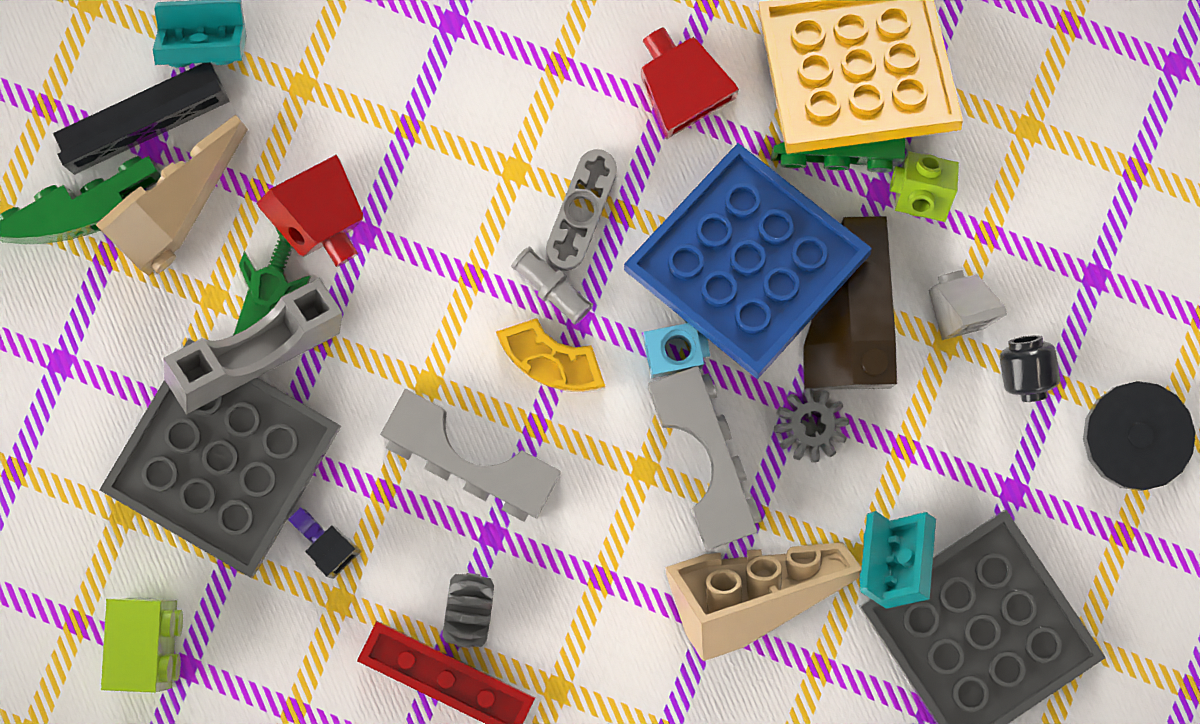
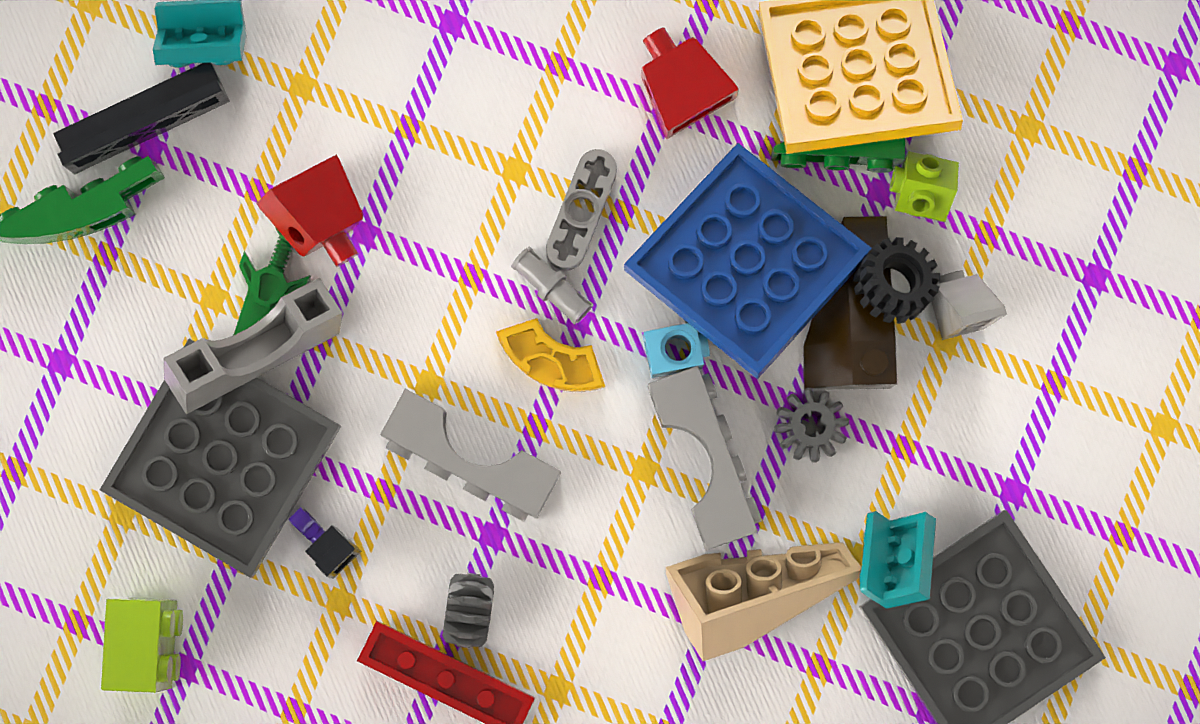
tan wedge [96,115,248,276] -> none
black head [1000,335,1060,402] -> none
black wheel [1083,381,1196,491] -> none
none -> black tyre [853,237,941,324]

